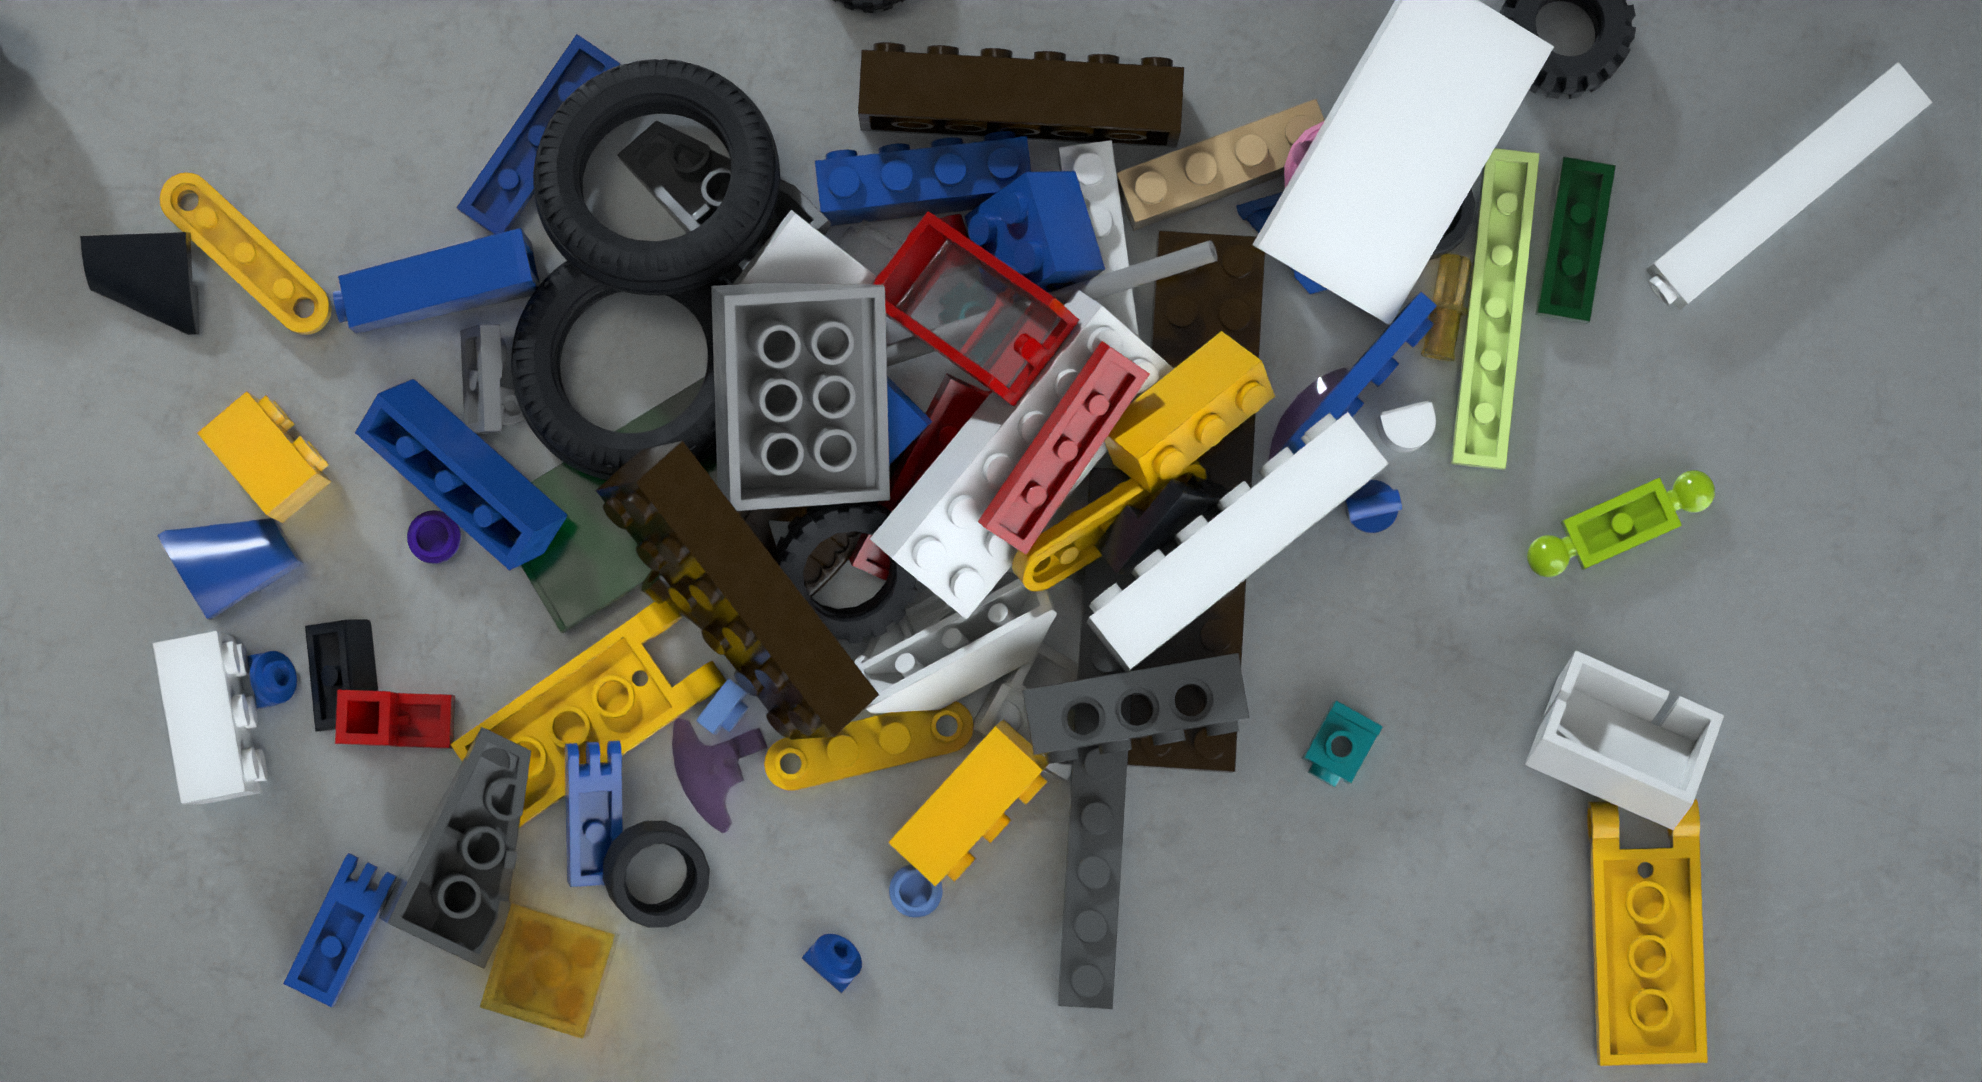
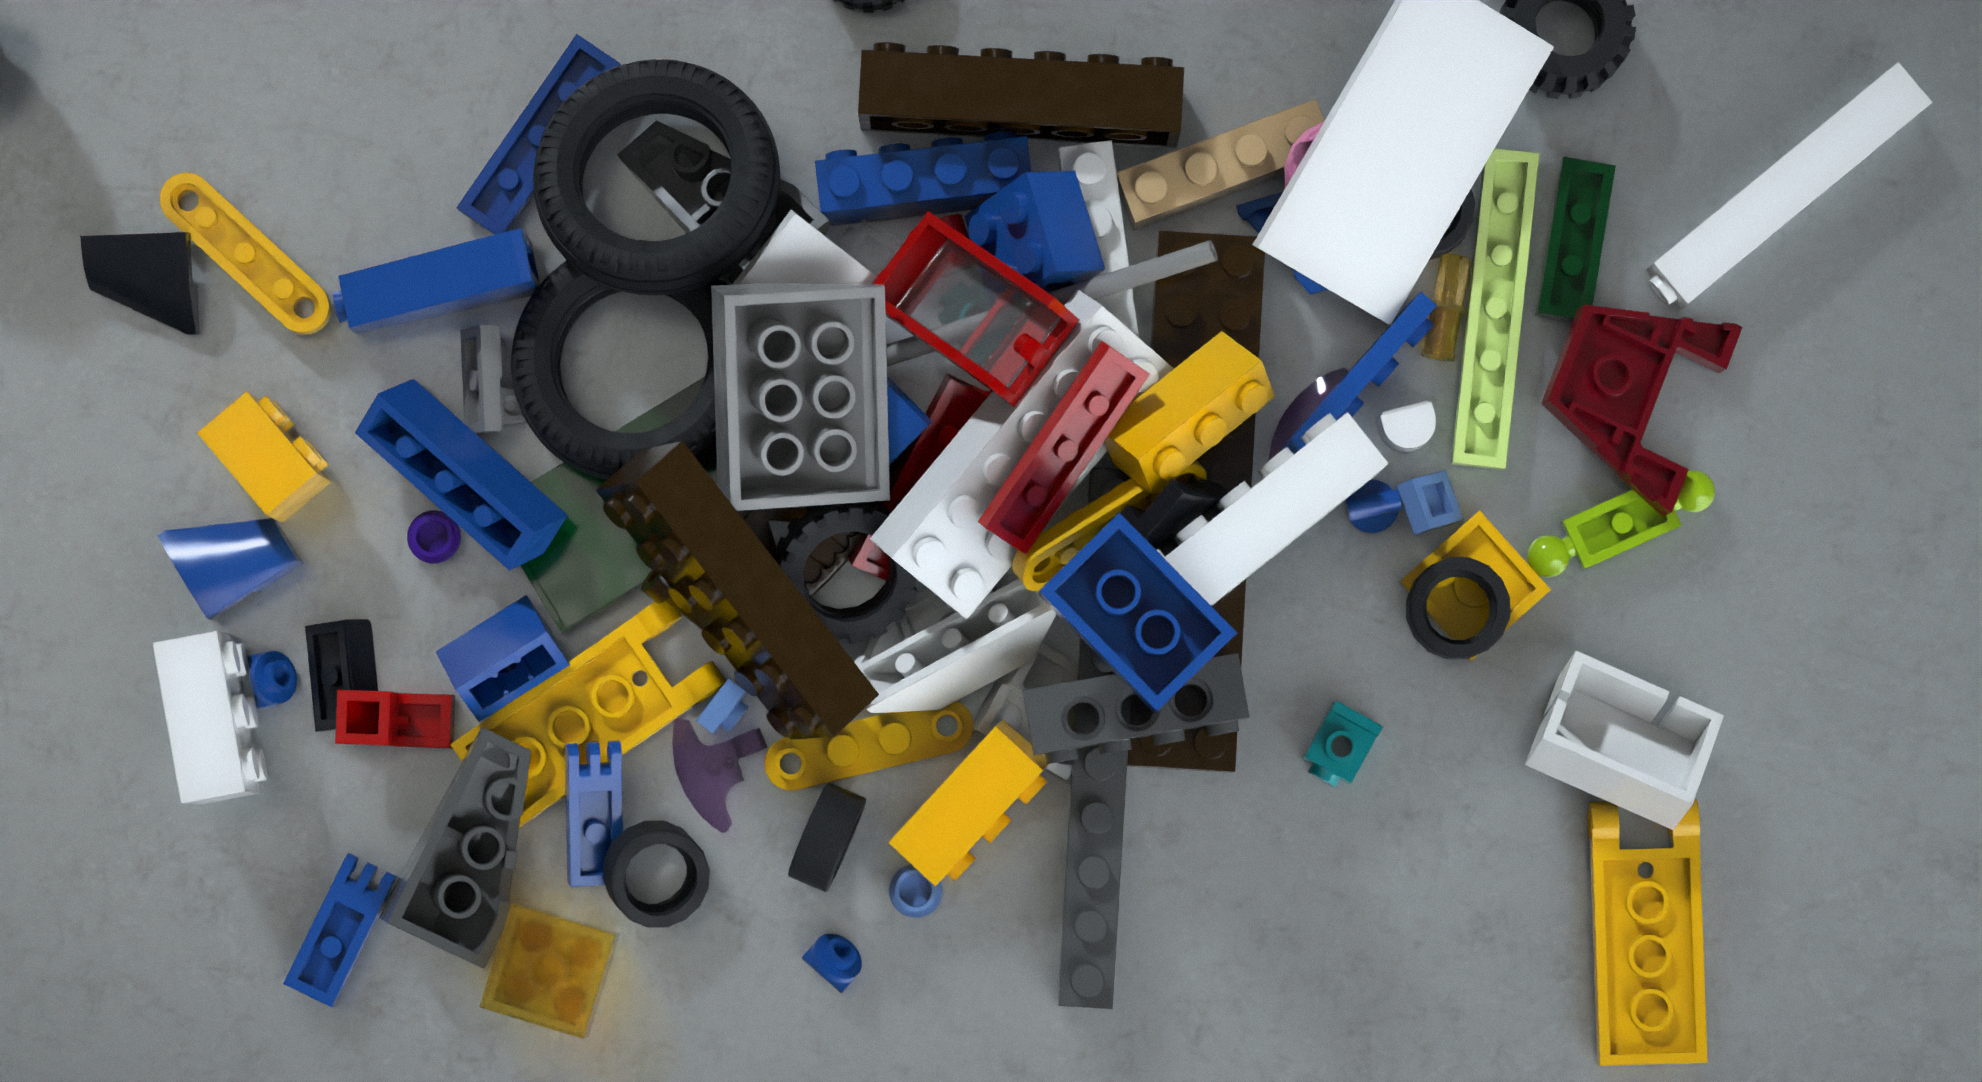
none -> blue brick [436,595,570,722]
none -> black tyre [788,783,866,892]
none -> blue brick [1038,513,1237,713]
none -> medium blue plate [1397,470,1464,535]
none -> yellow plate [1399,510,1551,662]
none -> black tyre [1406,557,1510,659]
none -> dark red wing [1541,305,1743,516]

